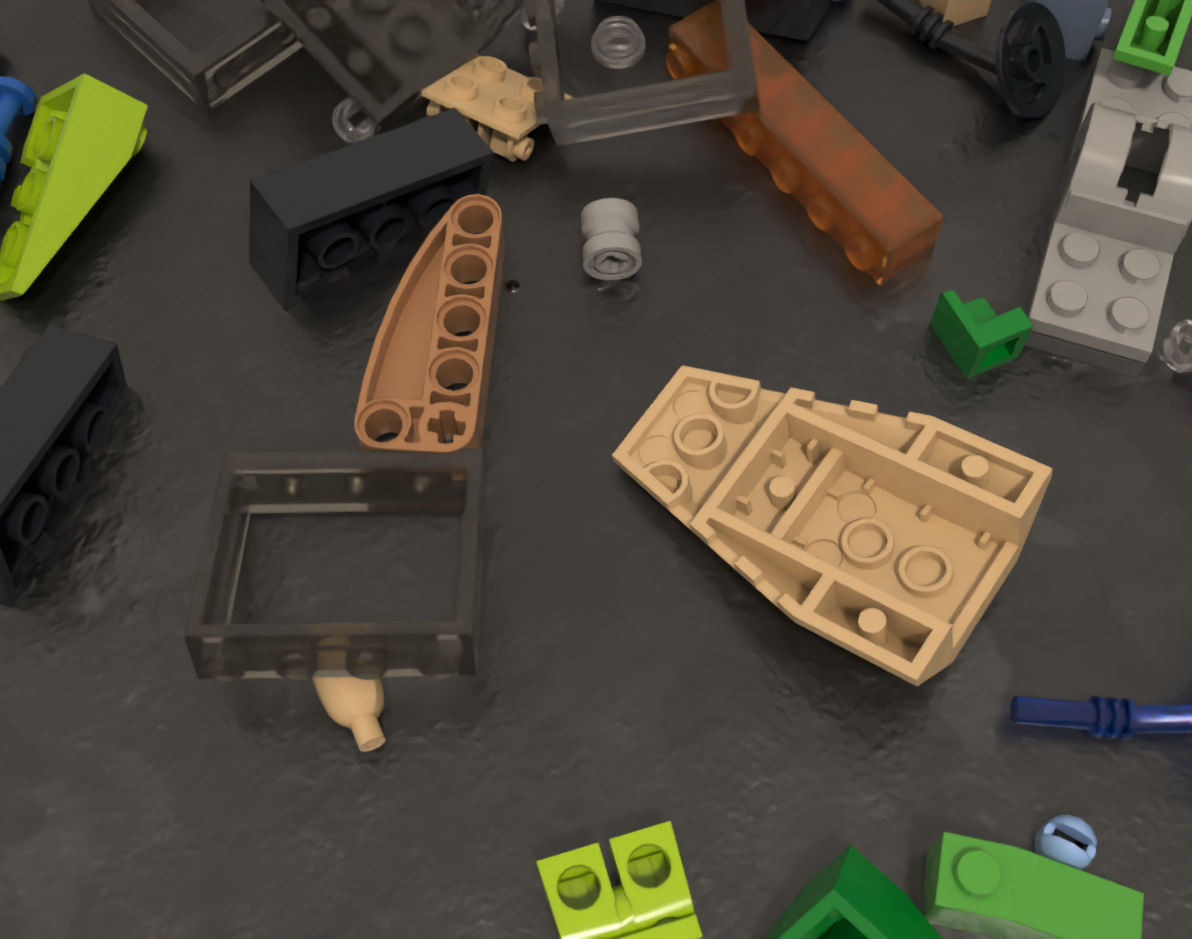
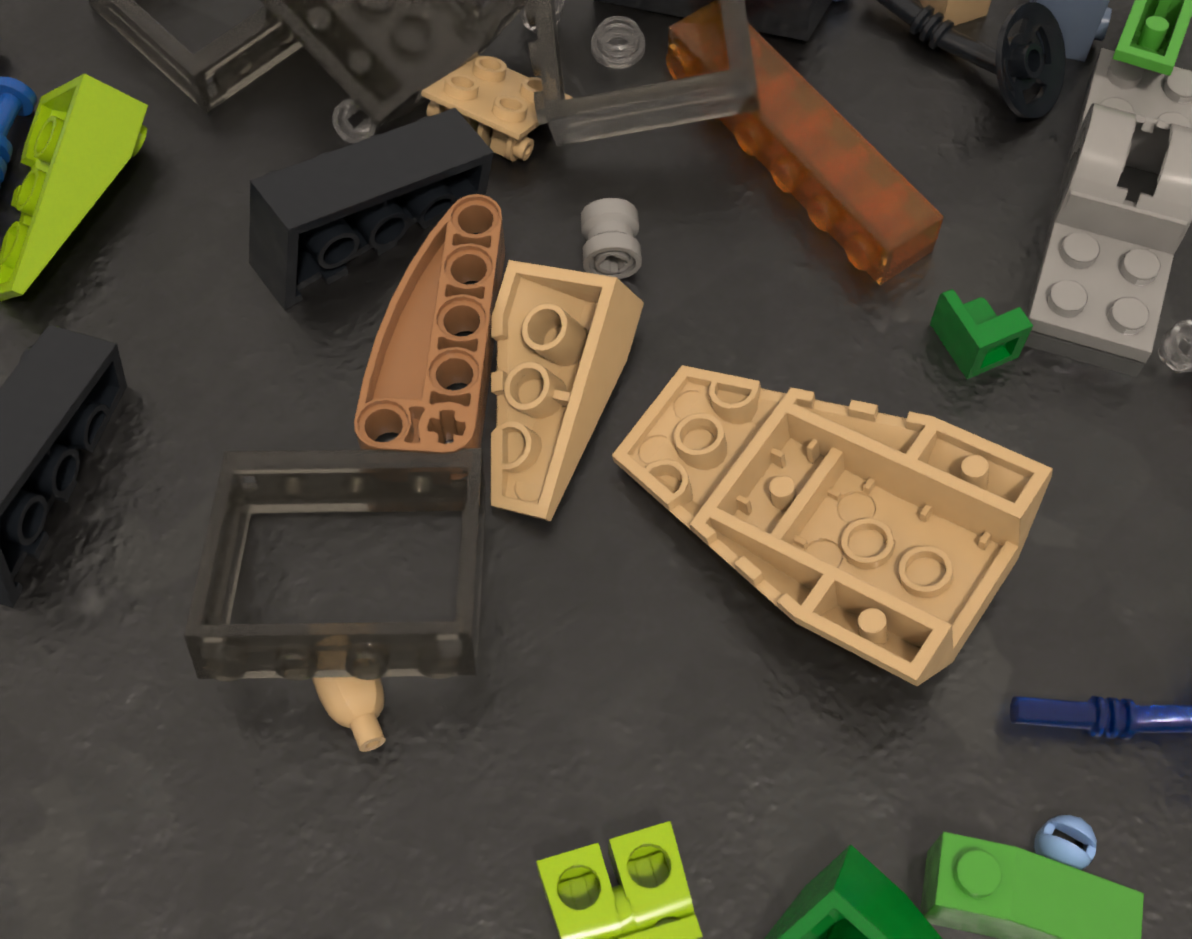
none -> tan wedge [491,260,644,521]

